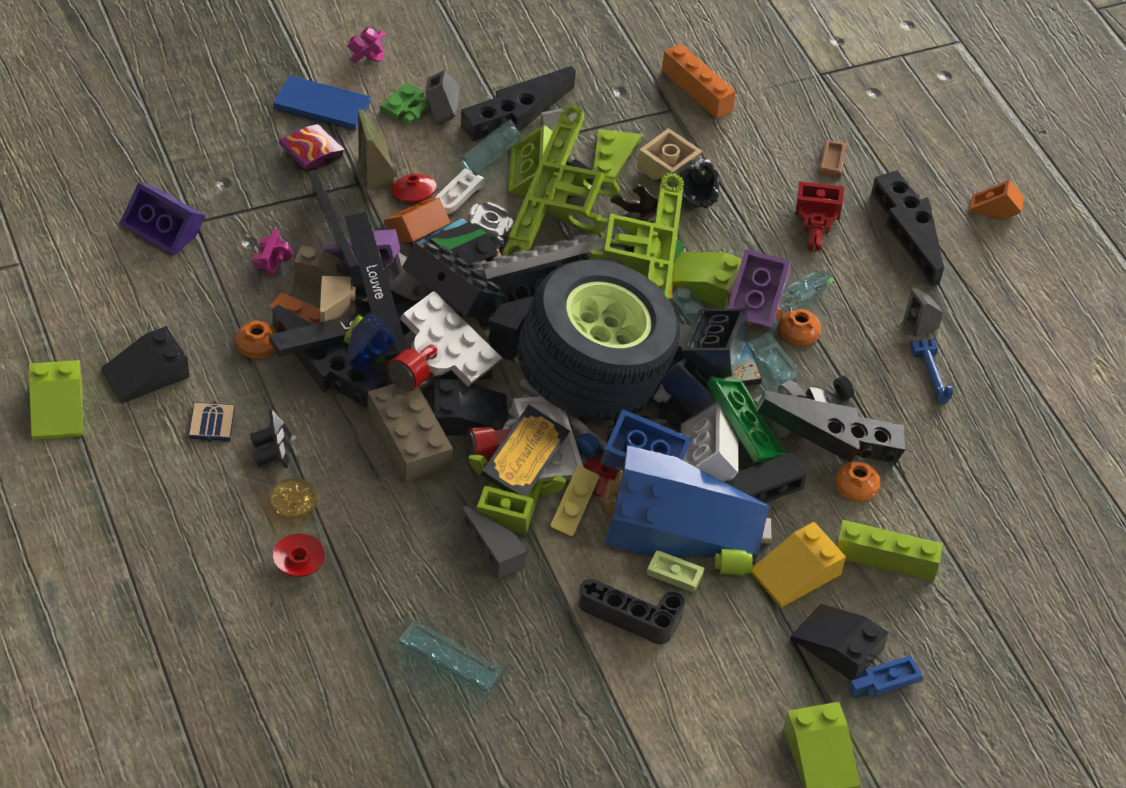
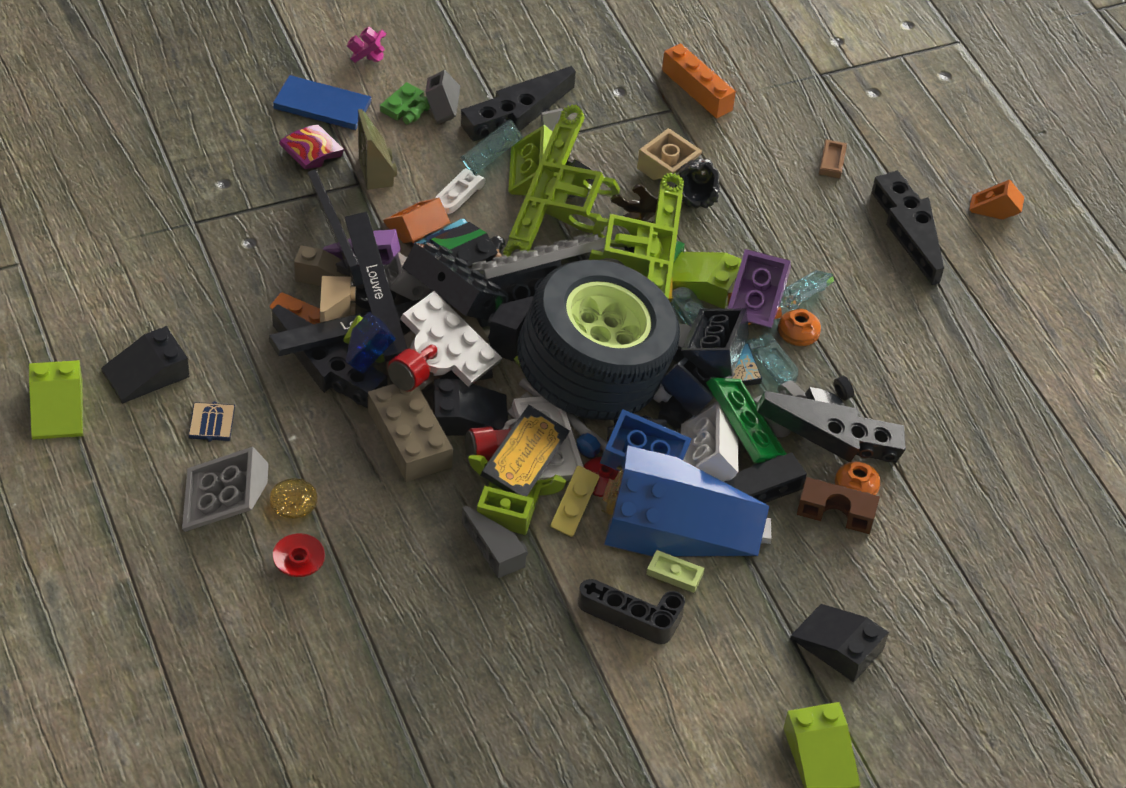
dark purple slope [119,182,206,255] -> none
orange piece [235,321,278,359] -> none
black connector [250,410,291,468] -> none
dark pink hips [252,230,293,276] -> none
red dish [391,173,437,203] -> none
clear light blue plate [400,620,504,694] -> none
light grey plate [467,203,513,238] -> none
lime wing [593,129,642,180] -> none
lime brick [715,549,753,576] -> none
yellow slope [751,522,846,608] -> none
red brick [795,181,844,252] -> none
lime brick [836,520,943,581] -> none
blue hinge [848,655,923,698] -> none
dark grey slope [903,288,943,336] -> none
blue hinge [910,338,953,404] -> none
none -> light grey slope [182,447,269,532]
none -> reddish brown arch [797,477,880,534]

